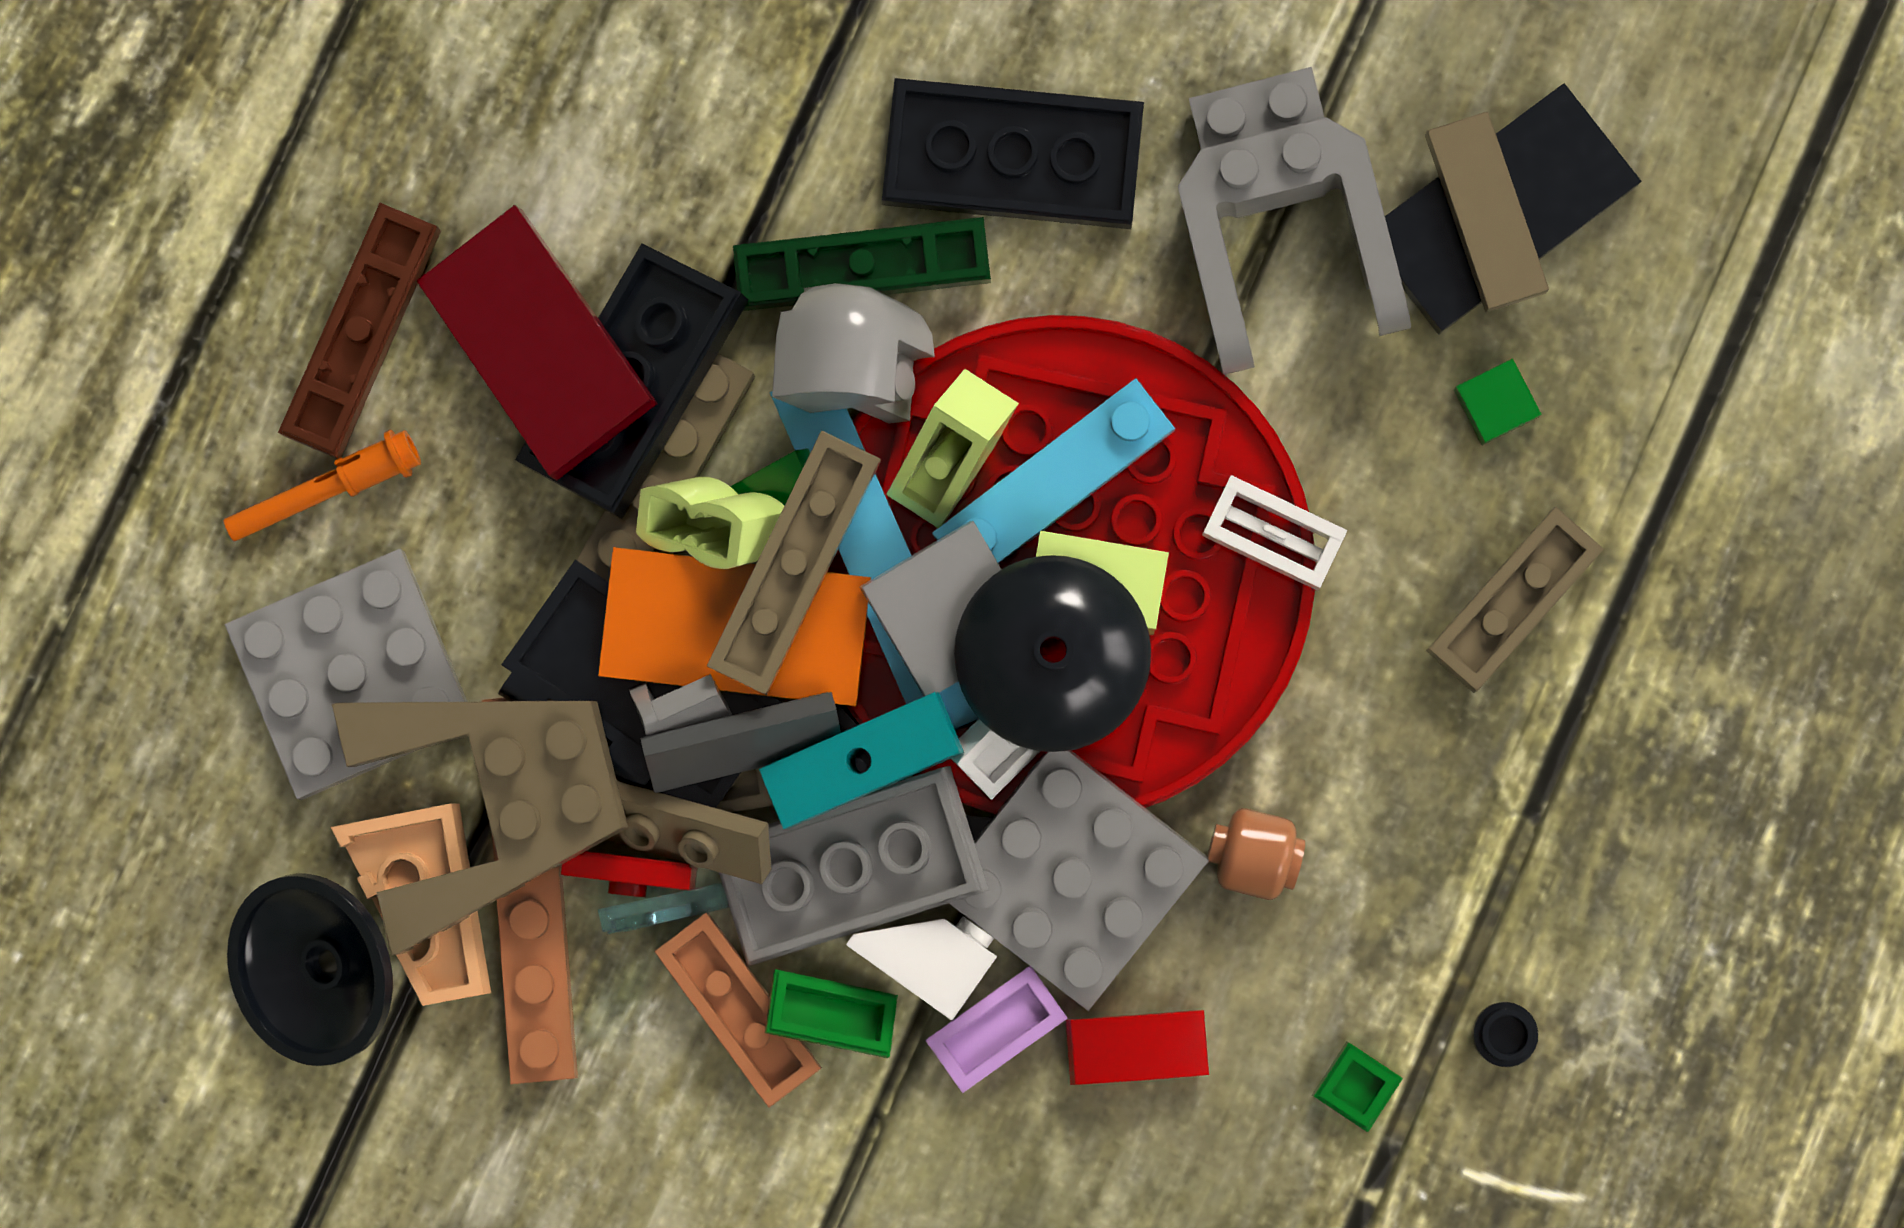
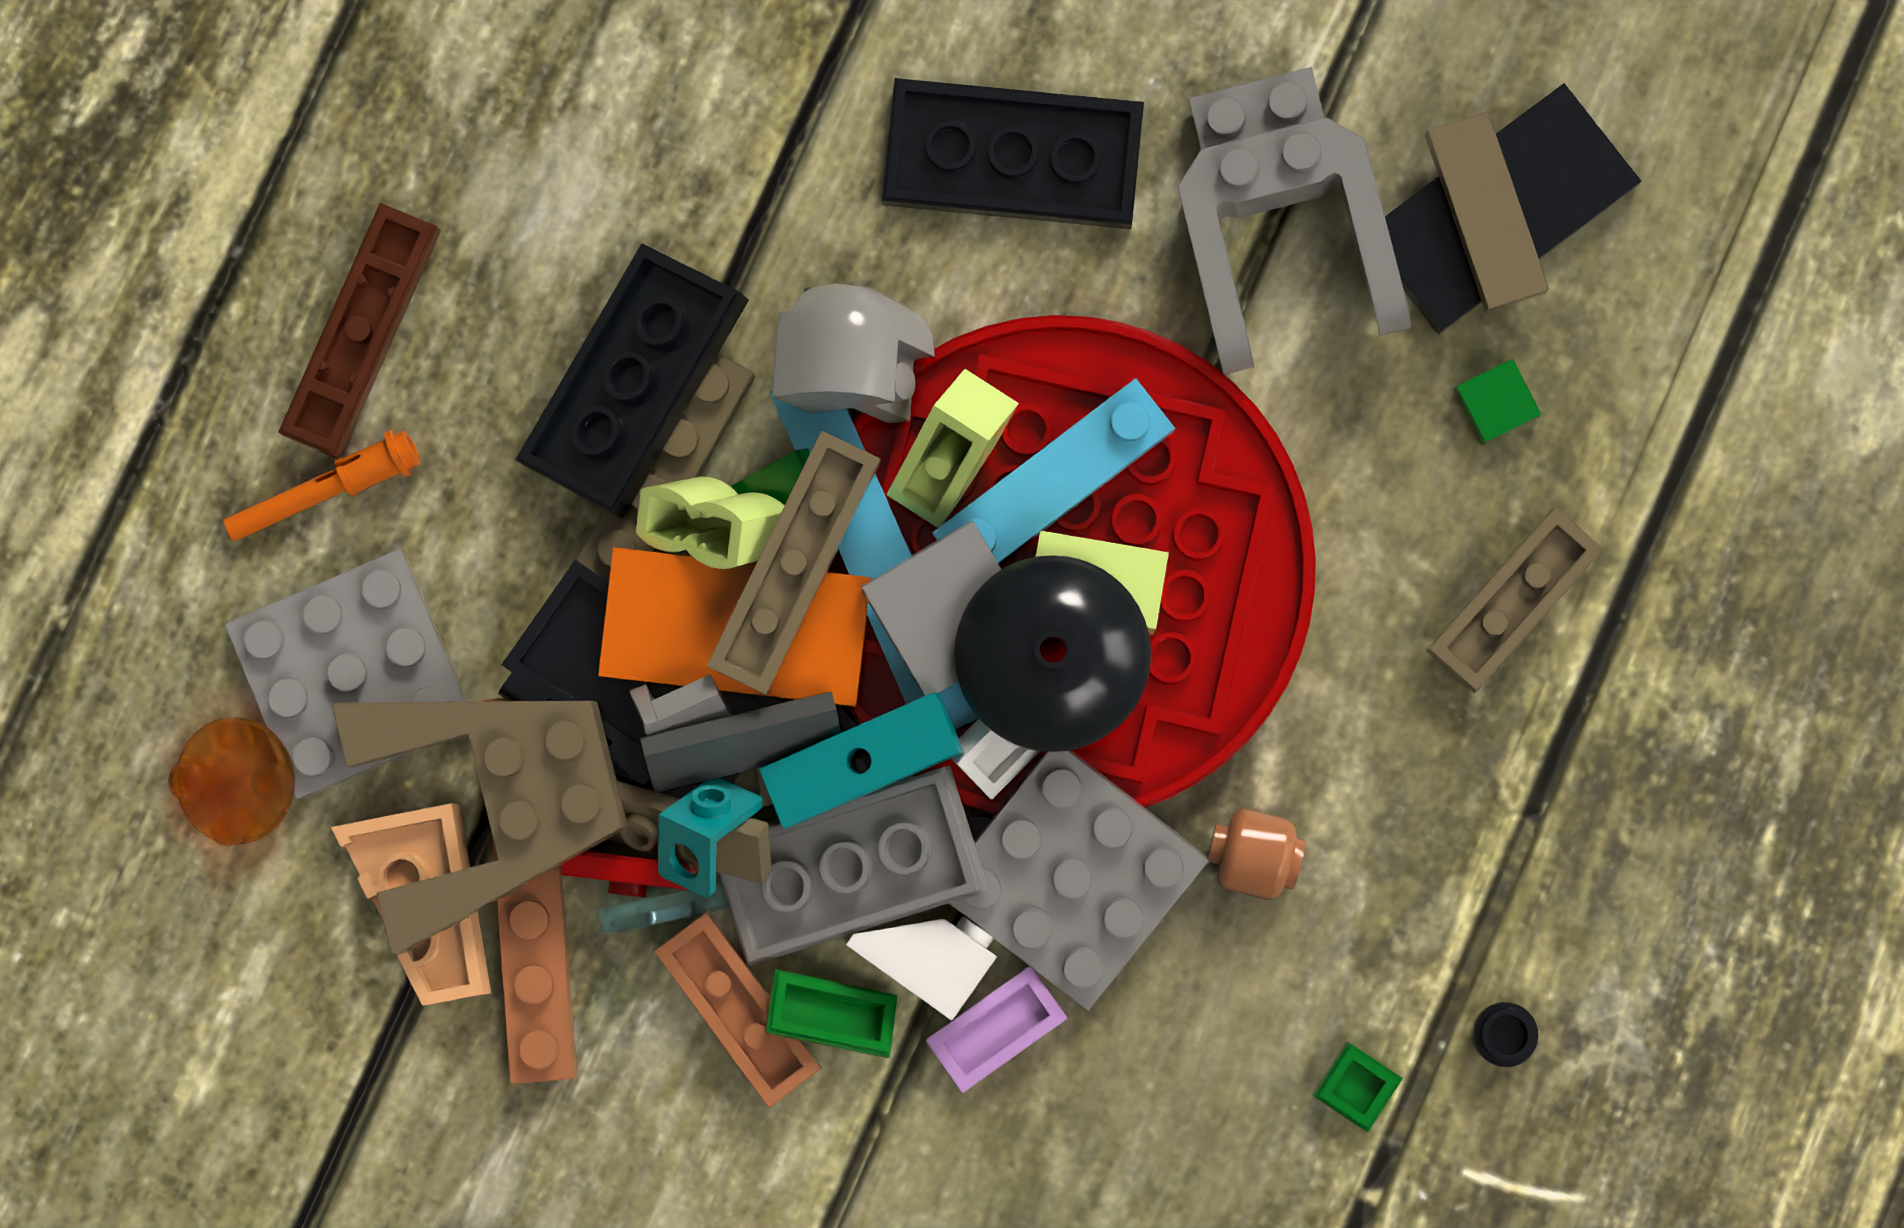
black dish [227,873,393,1066] -> none
dark red tile [417,205,657,480] -> none
dark green plate [733,217,991,311] -> none
red slope [1066,1010,1209,1085] -> none
white tile [1202,475,1347,591] -> none
none -> clear orange dish [168,717,295,846]
none -> teal bracket [658,777,762,898]

